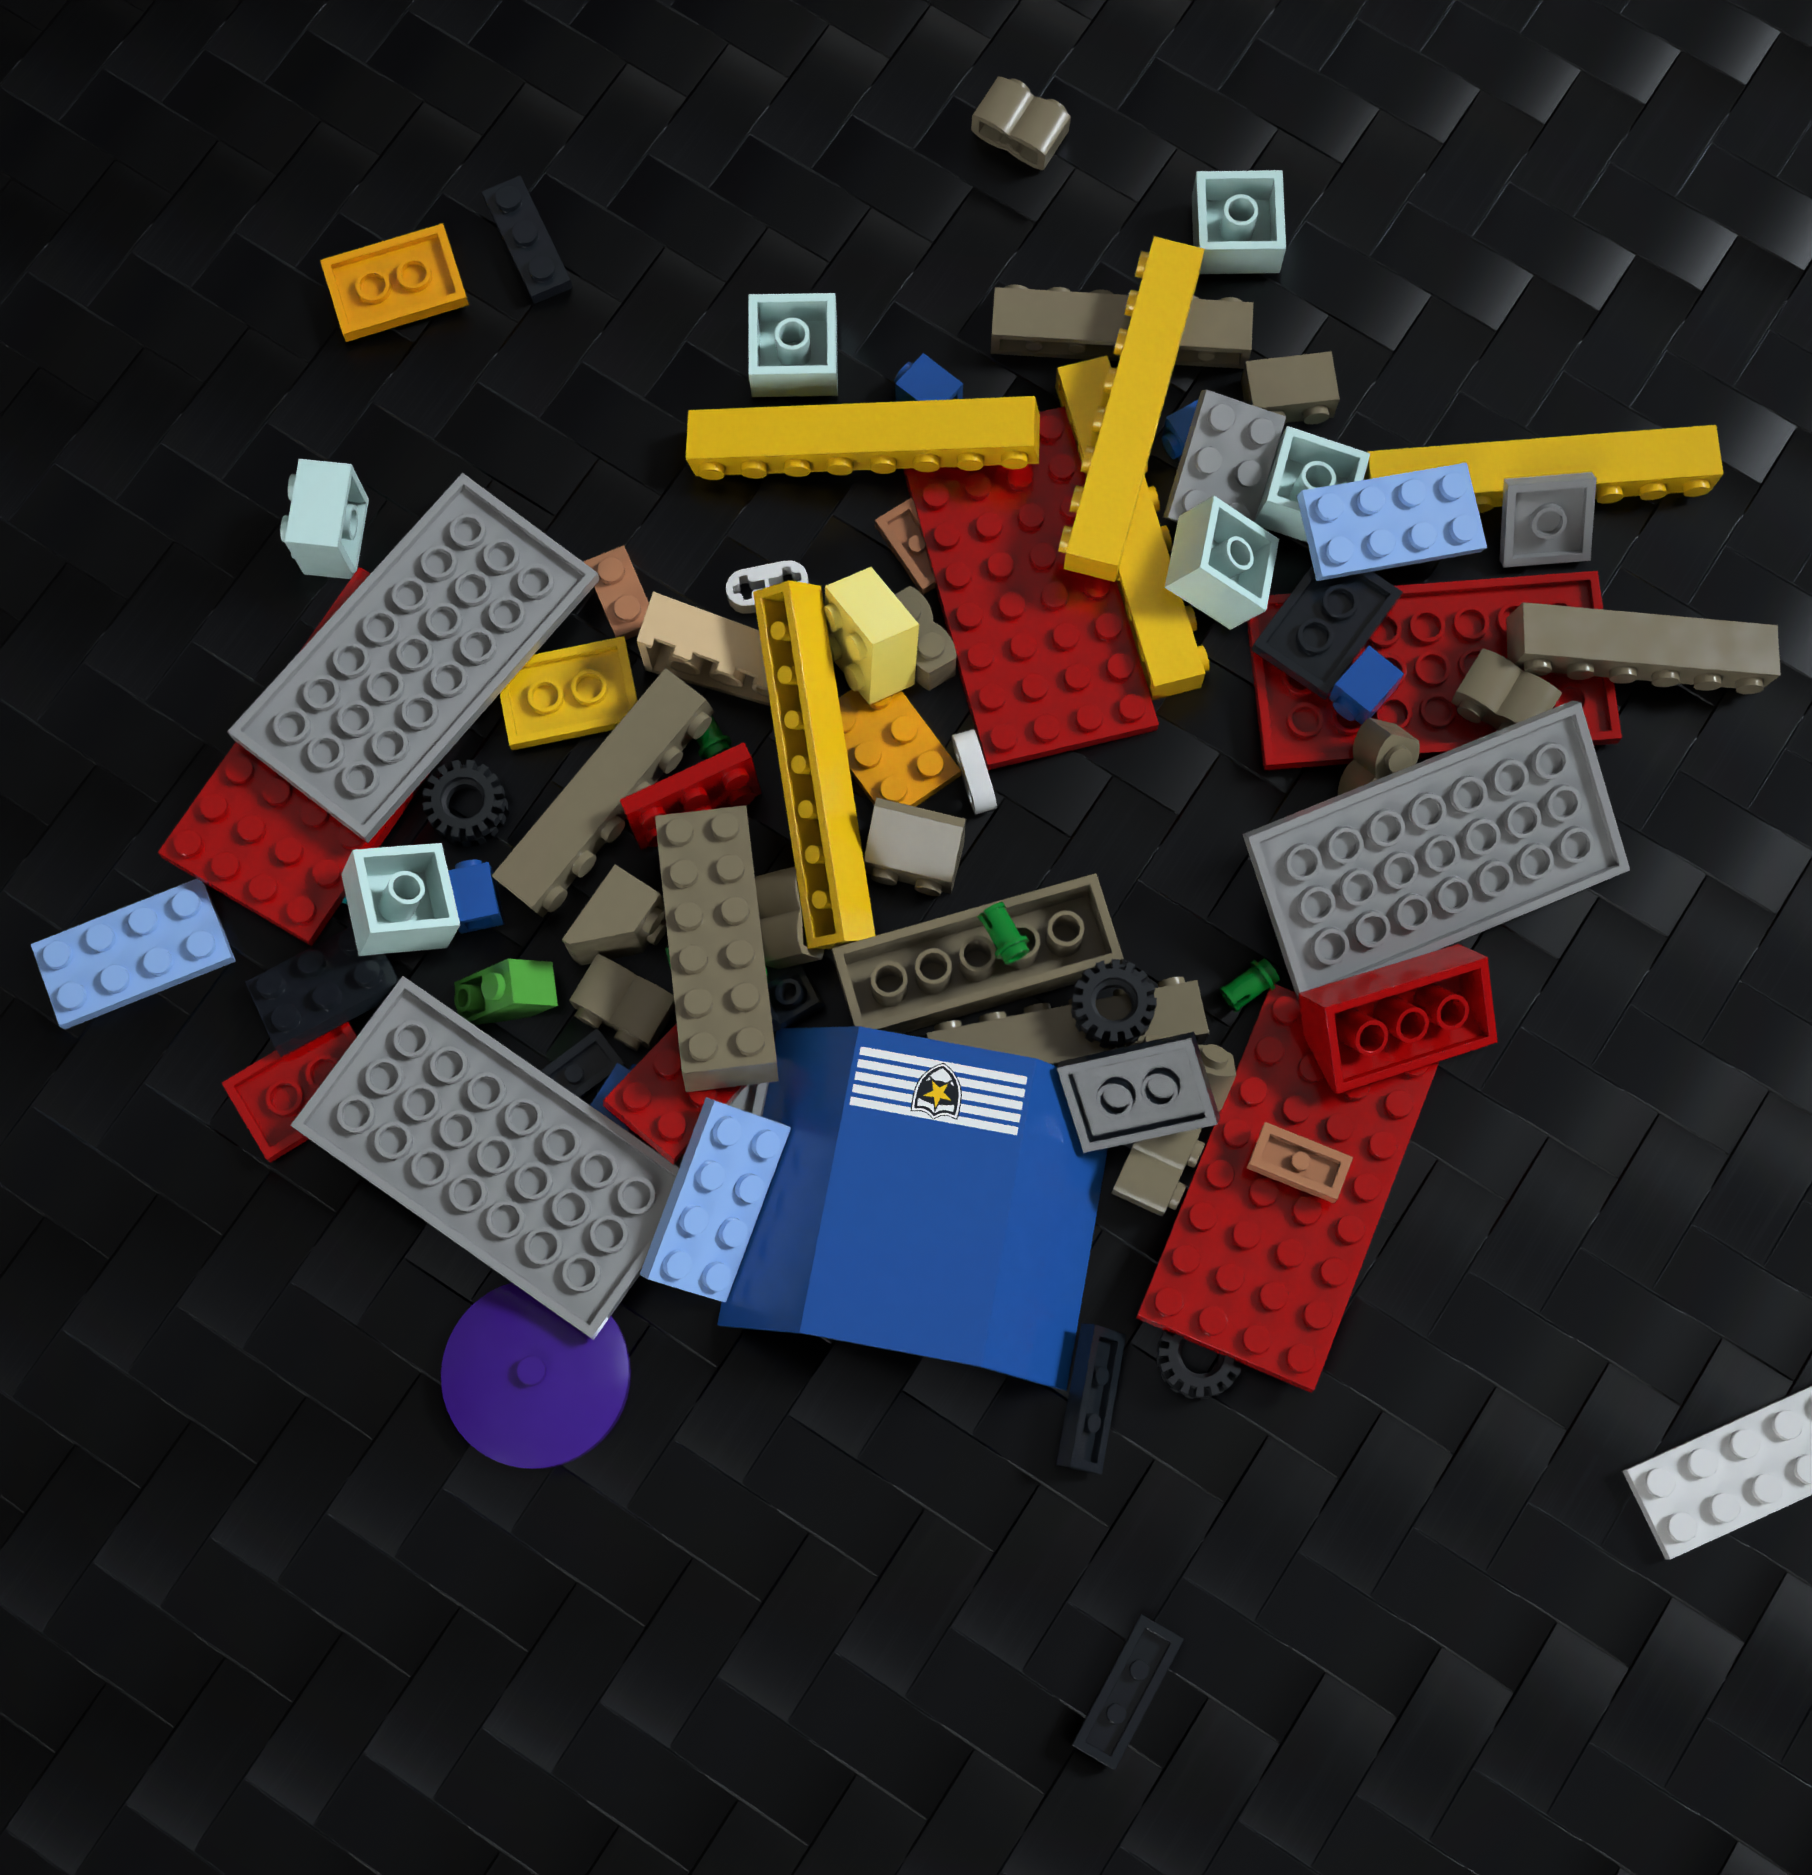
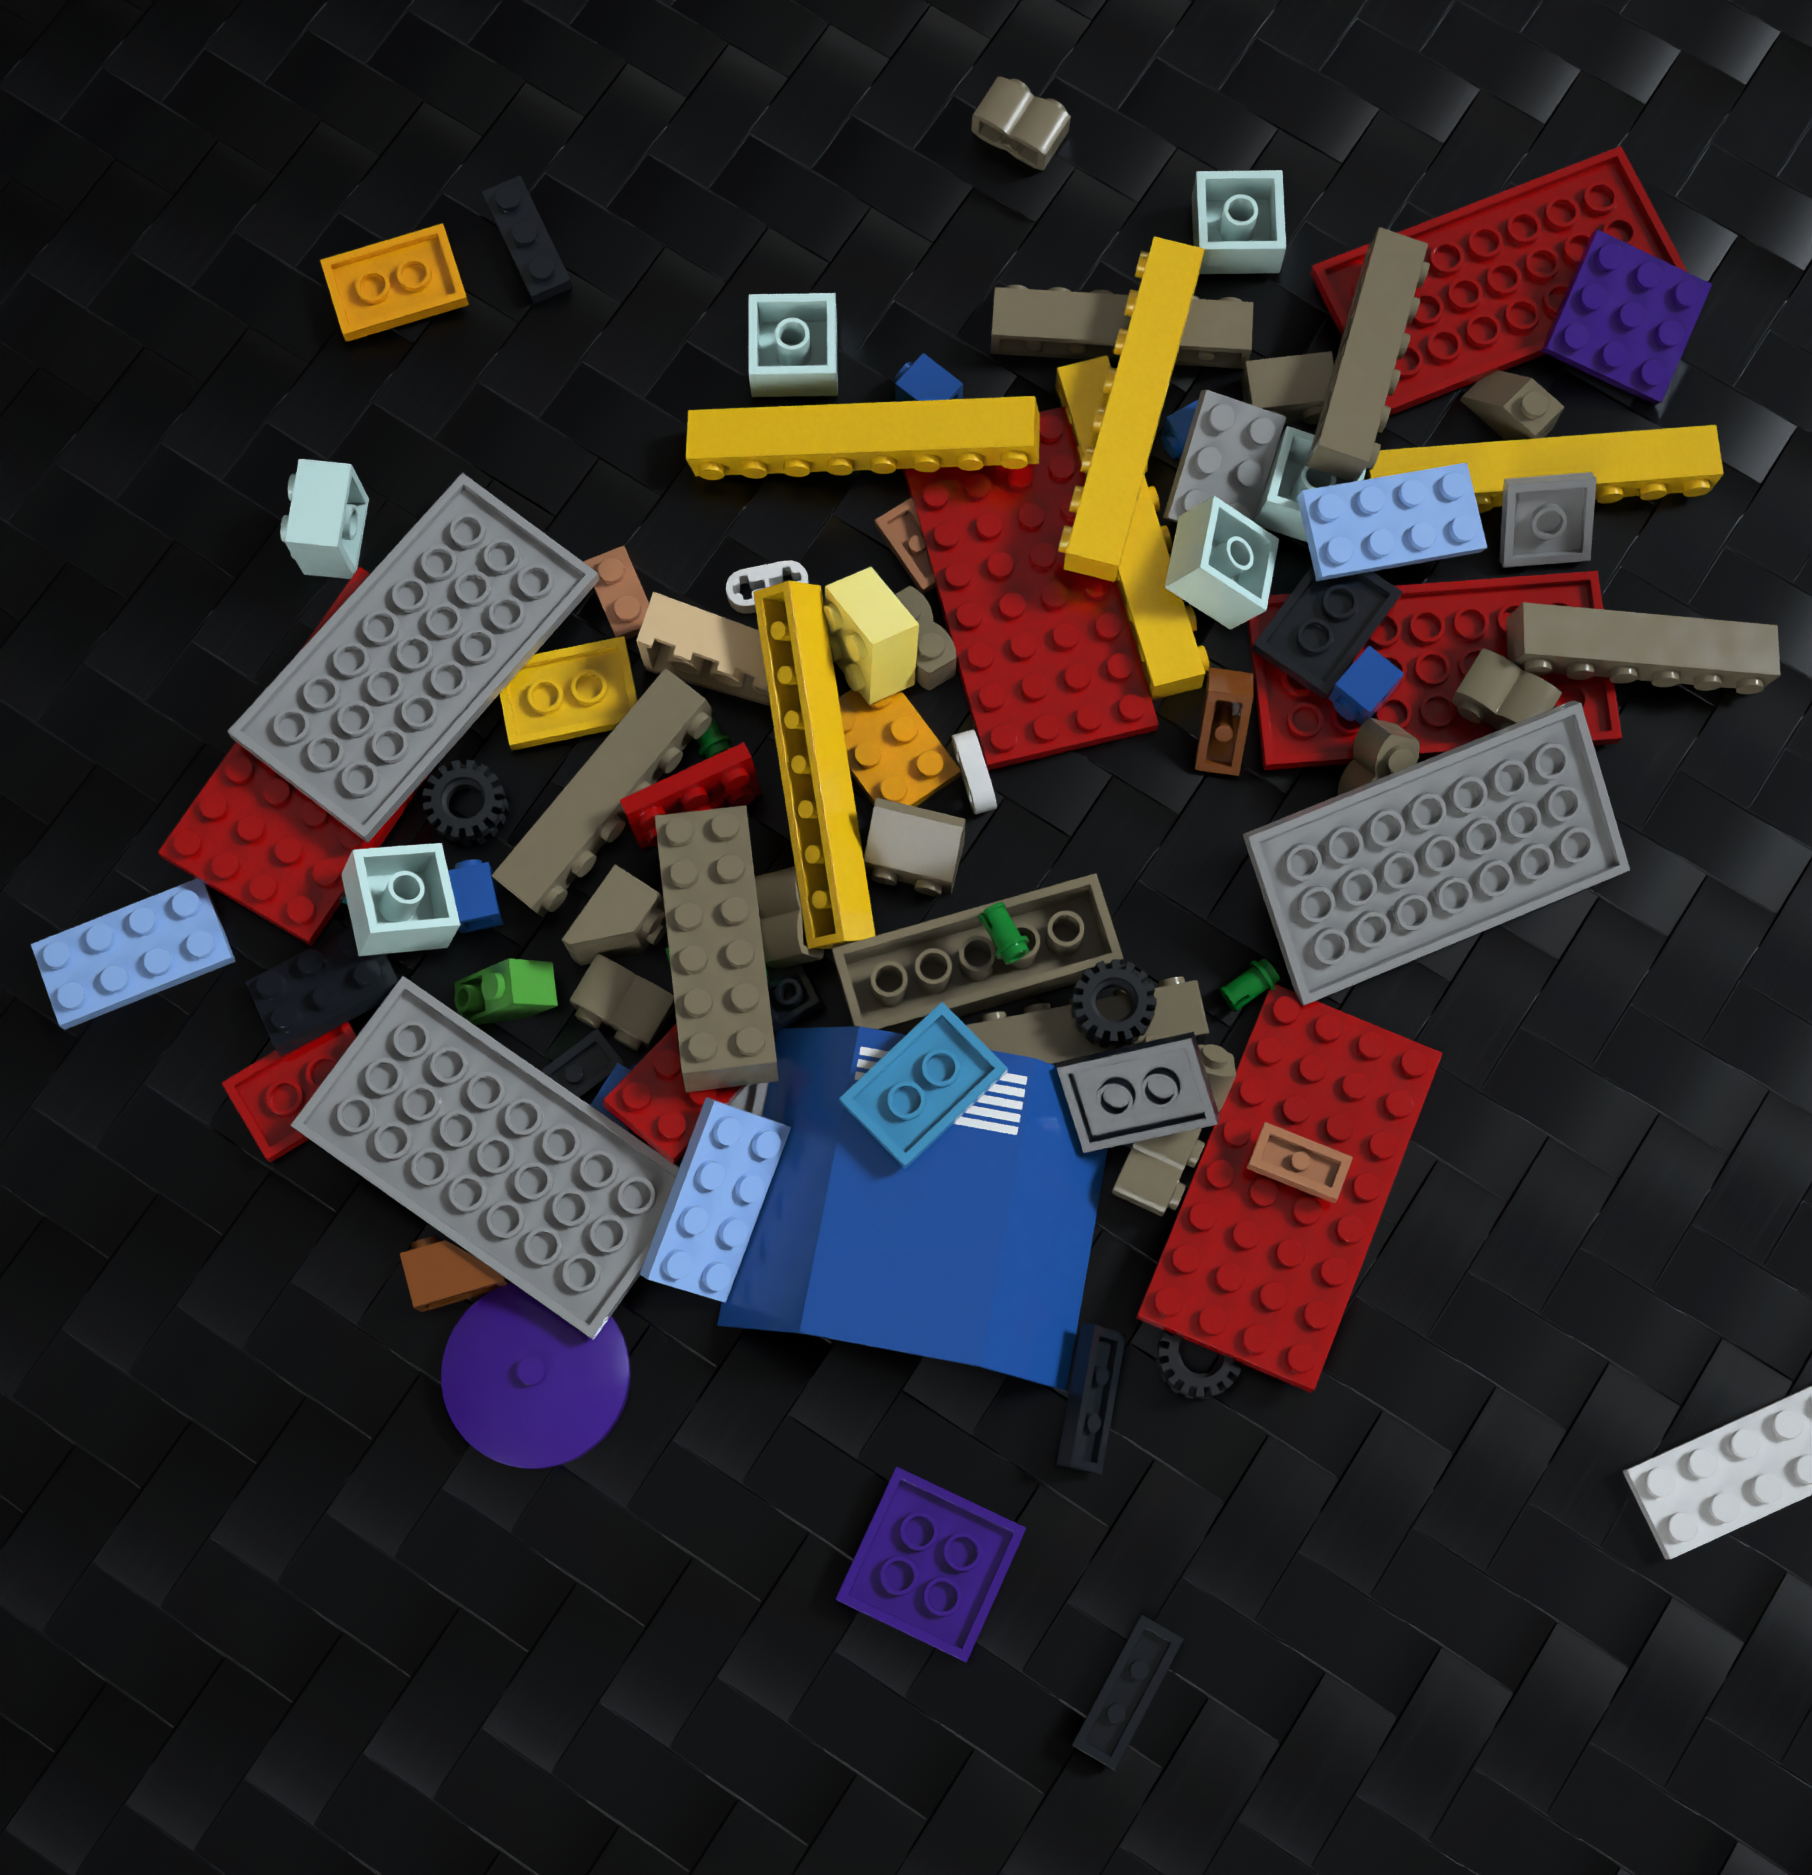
red slope [1298,944,1498,1094] -> none
none -> dark orange slope [400,1236,511,1312]
none -> dark purple plate [835,1466,1026,1663]
none -> dark azure plate [839,1002,1008,1169]
none -> dark orange slope [1195,667,1254,776]
none -> dark tan brick [1306,227,1430,482]
none -> red plate [1310,146,1688,416]
none -> dark tan slope [1460,370,1564,441]
none -> dark purple plate [1541,229,1712,405]

